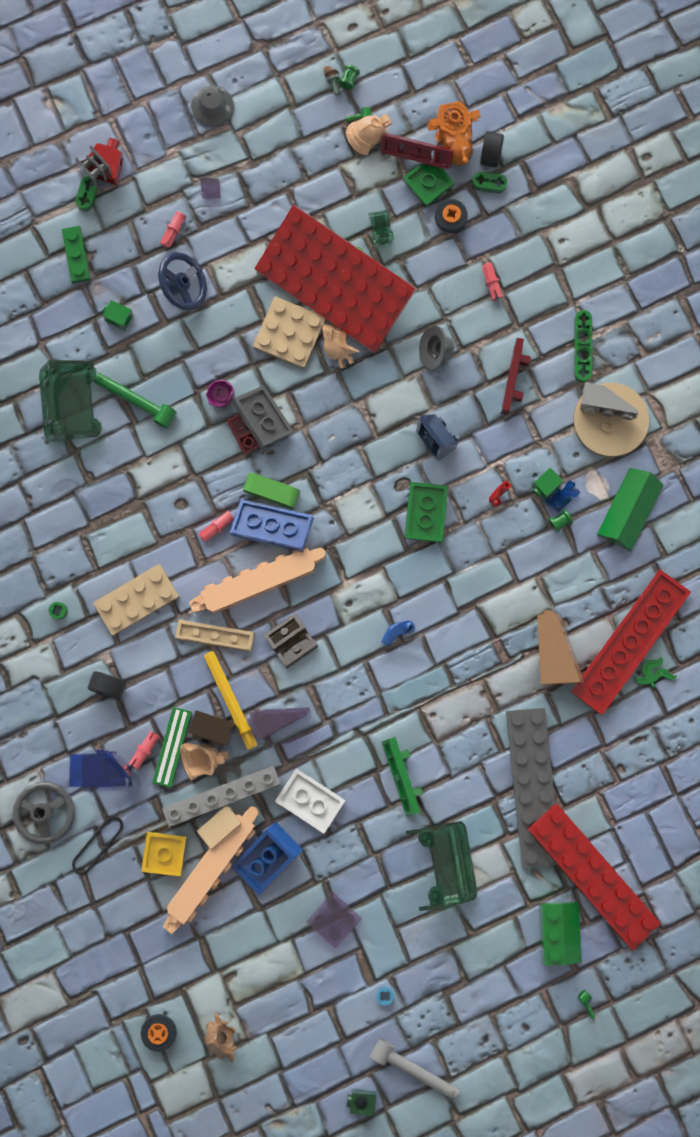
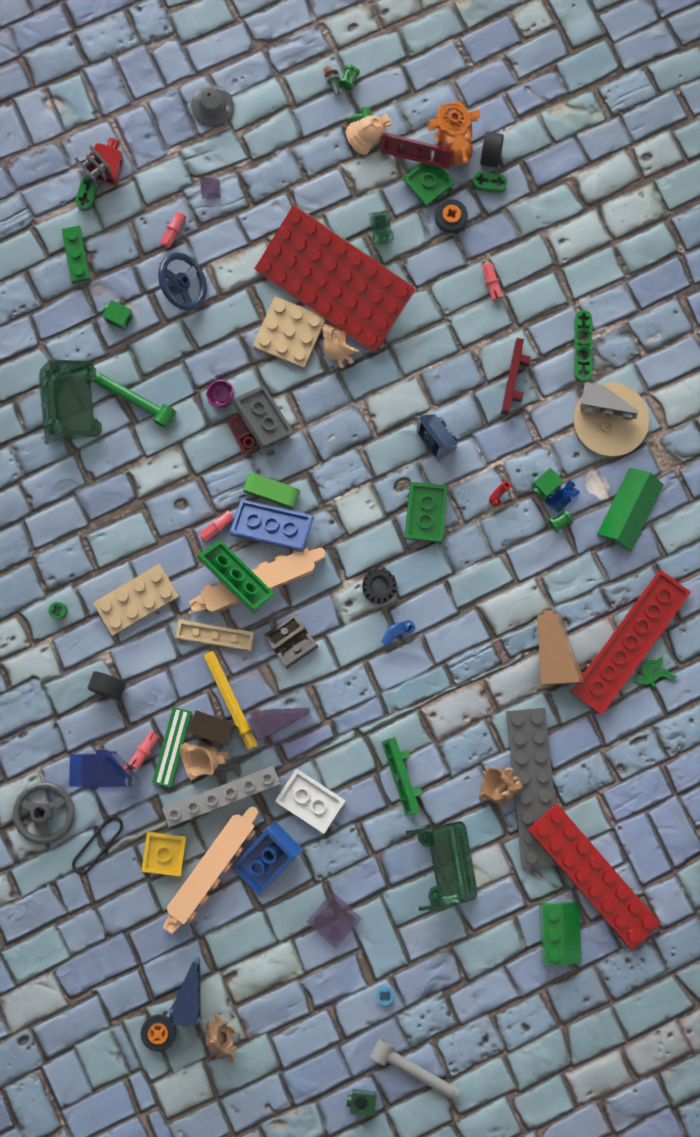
tan panel [197,805,241,849] -> none
dark grey hat [419,325,454,370] -> none
green hand [578,990,596,1019] -> none
none -> dark blue slope [169,958,201,1026]
none -> green slope [197,540,275,615]
none -> black tyre [362,568,397,604]
none -> medium nougat hair [479,767,522,807]

